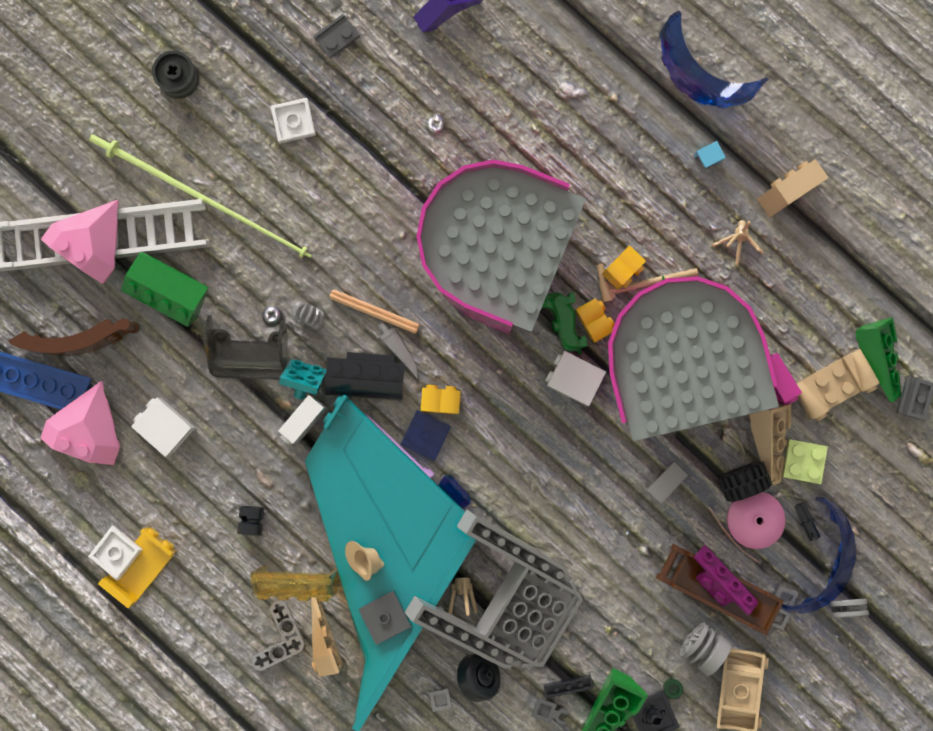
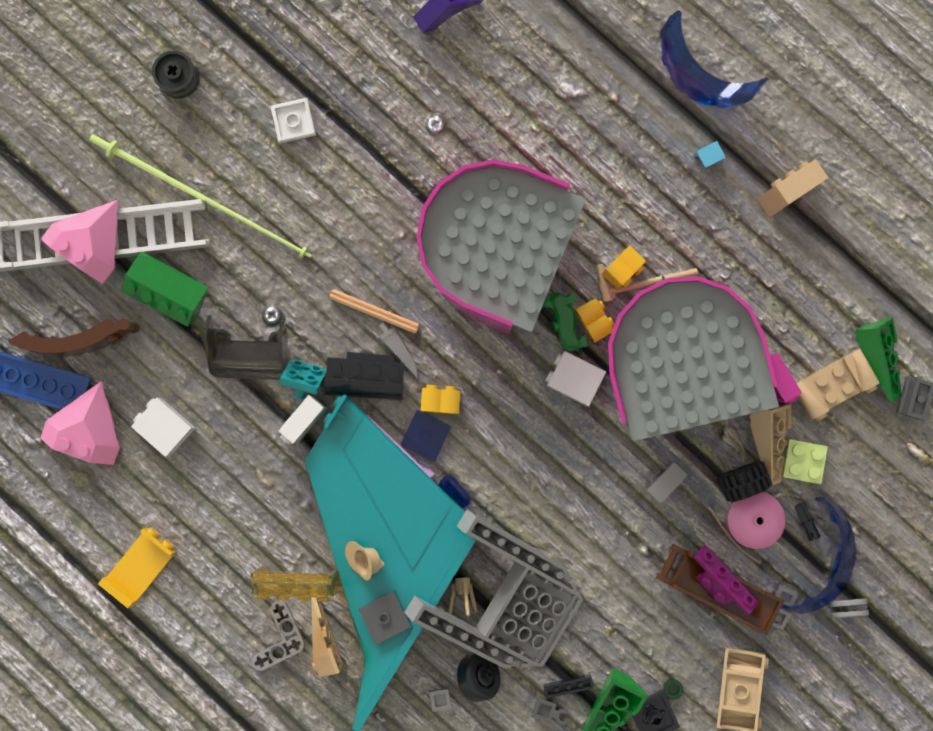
white plate [88,526,143,580] -> none
black wheel [237,506,265,536] -> none
light grey gear [291,302,325,330] -> none
dark grey plate [313,14,360,59] -> none
light grey wheel [679,622,732,676] -> none
tan plant [713,220,764,266] -> none

